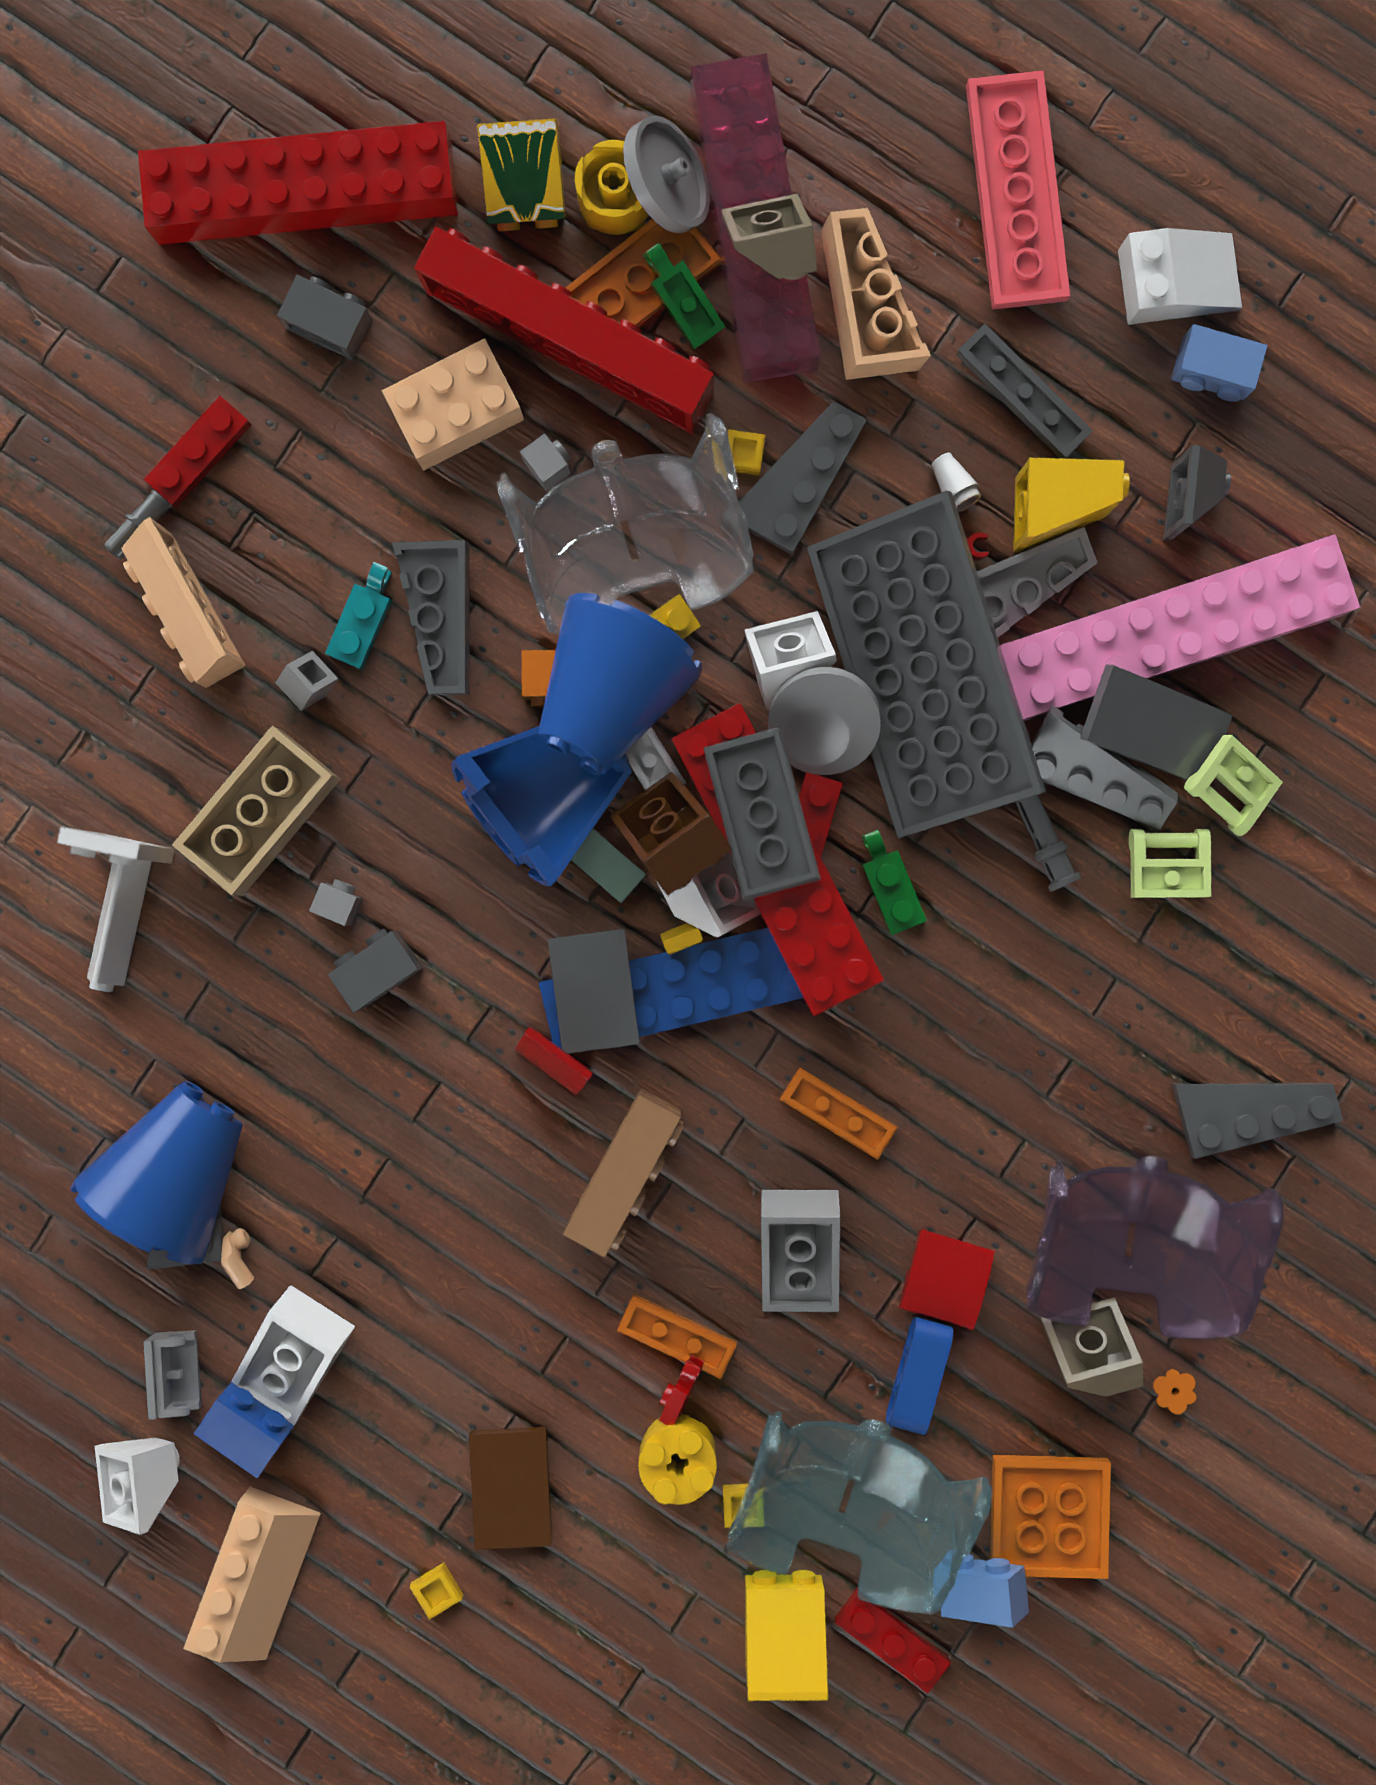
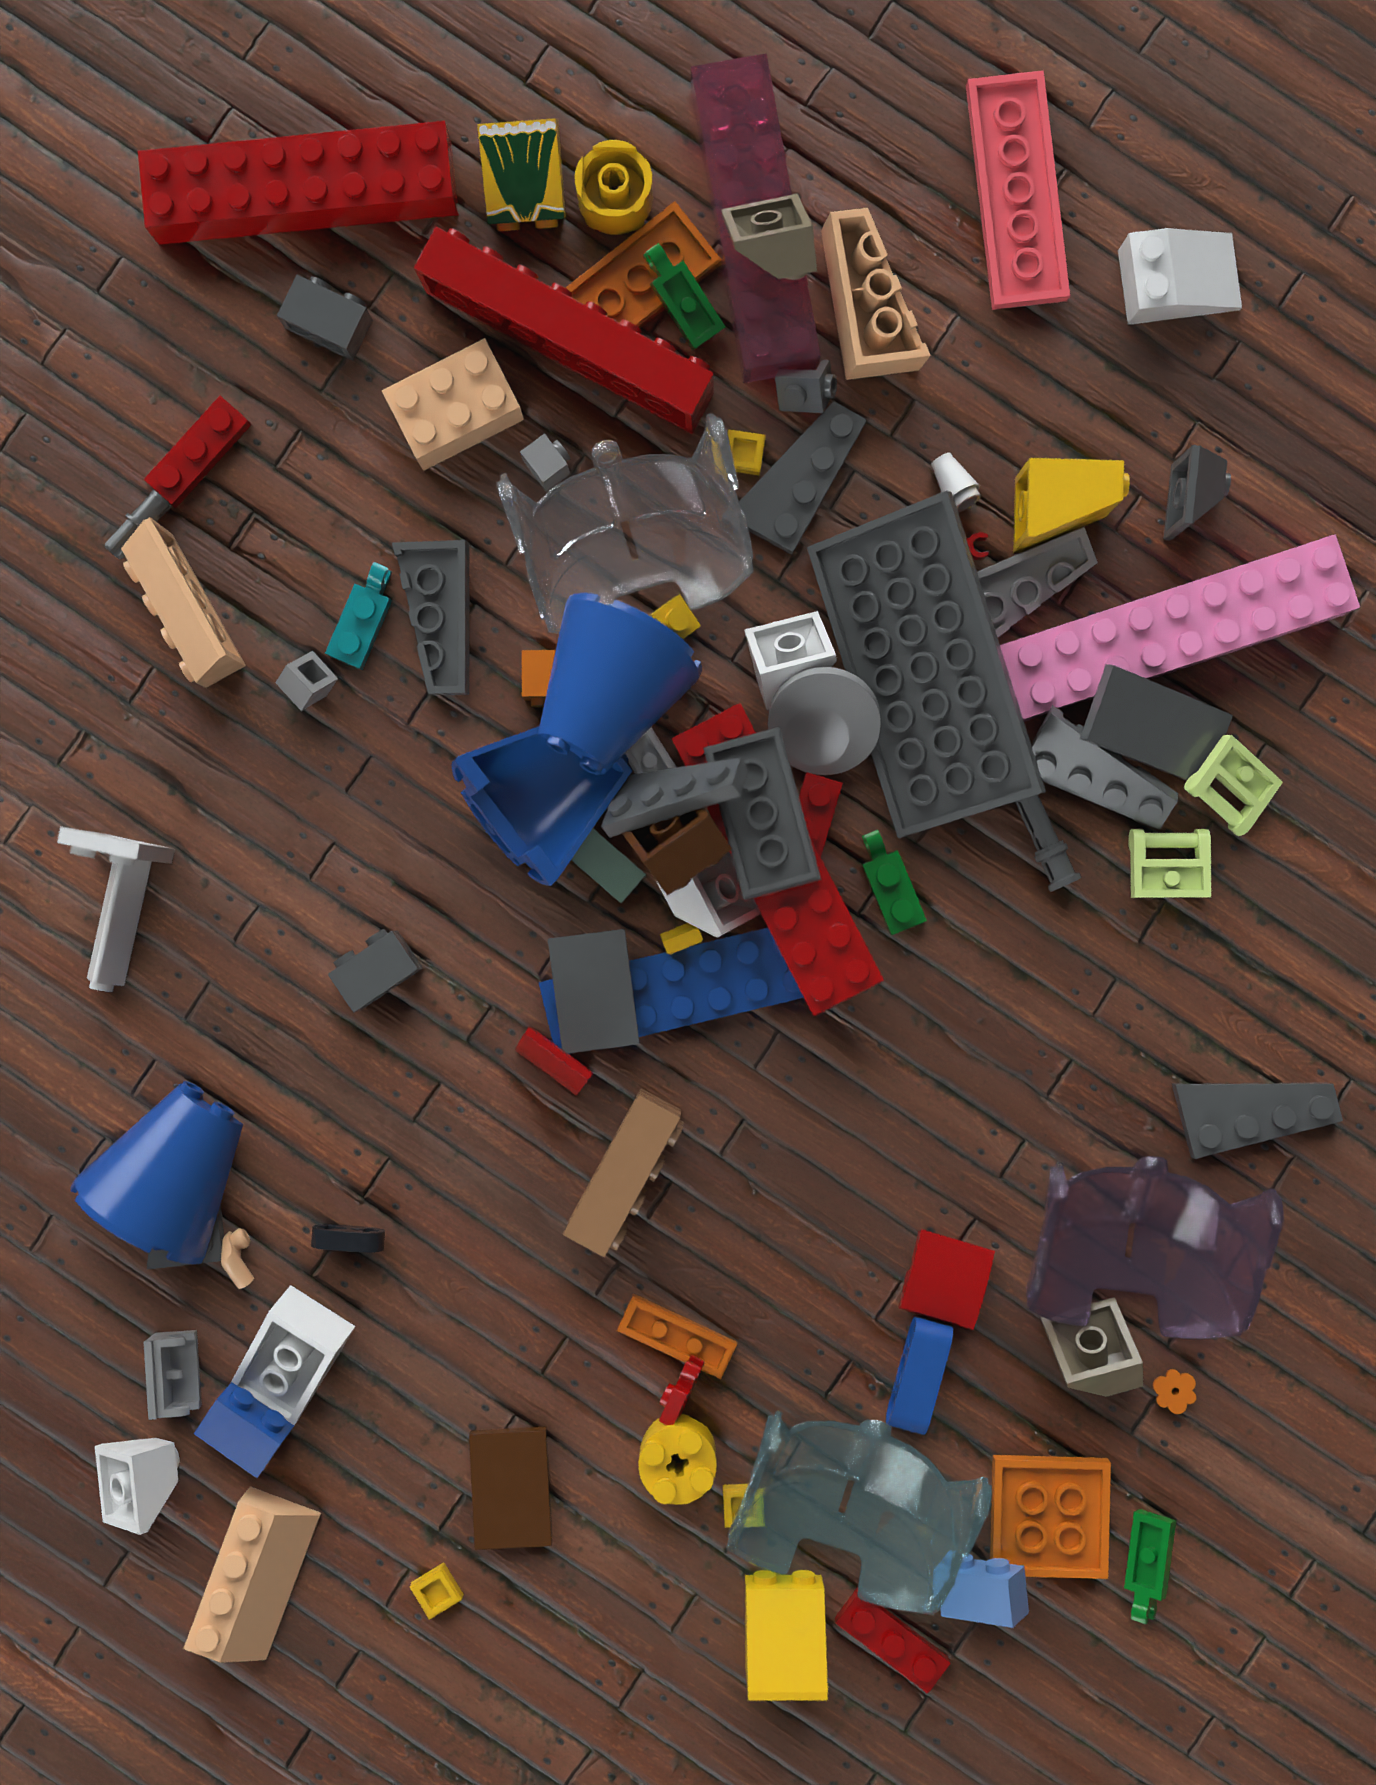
tan brick [172,726,341,896] -> none
light grey plate [309,879,363,926] -> none
light grey piece [624,116,710,233] -> none
light grey slope [761,1190,840,1312] -> none
orange tile [779,1066,898,1160] -> none
dark grey plate [956,324,1093,459] -> none
medium blue brick [1171,324,1268,402] -> none
none -> black beam [311,1224,385,1253]
none -> dark grey wing [601,758,749,837]
none -> dark grey bracket [775,360,837,413]
none -> green plate [1124,1509,1177,1624]

